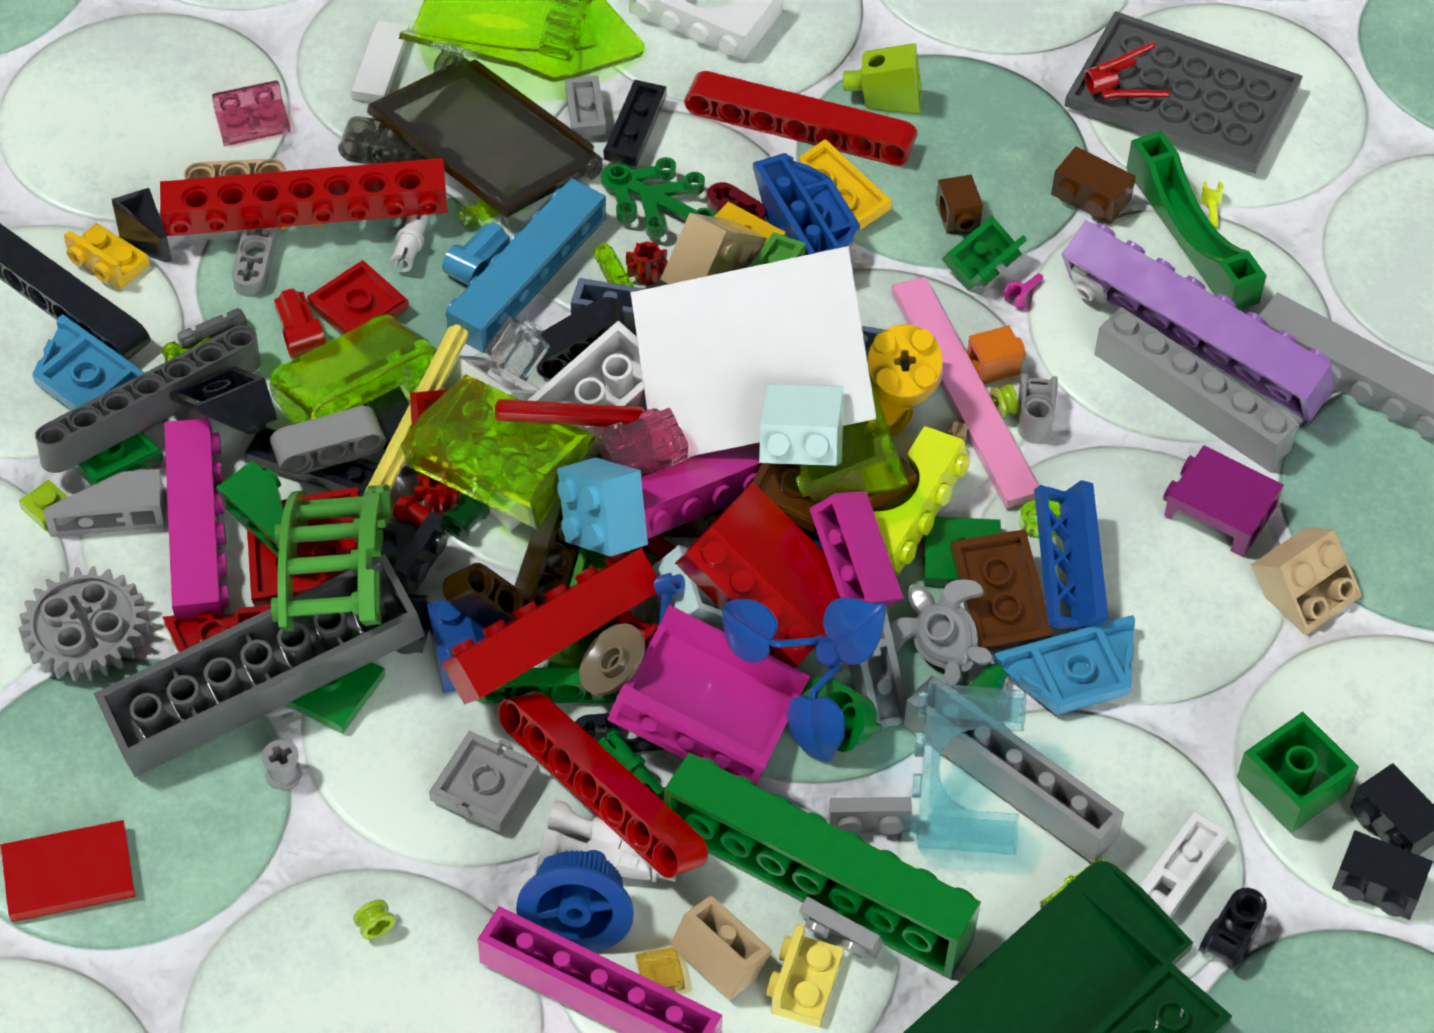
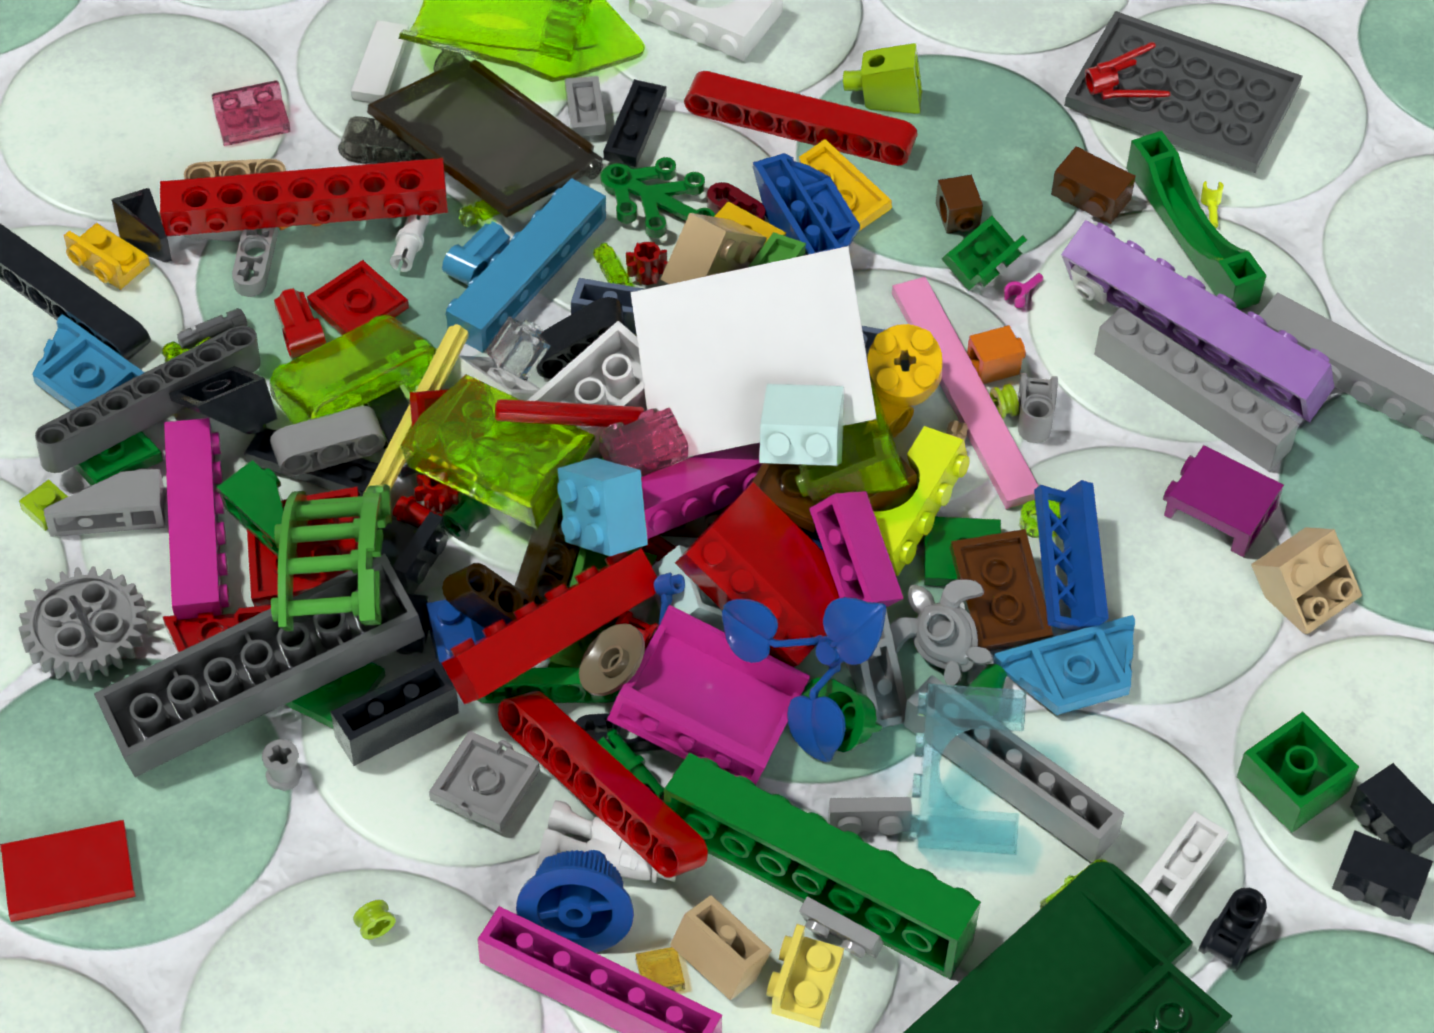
none -> black brick [331,659,459,766]

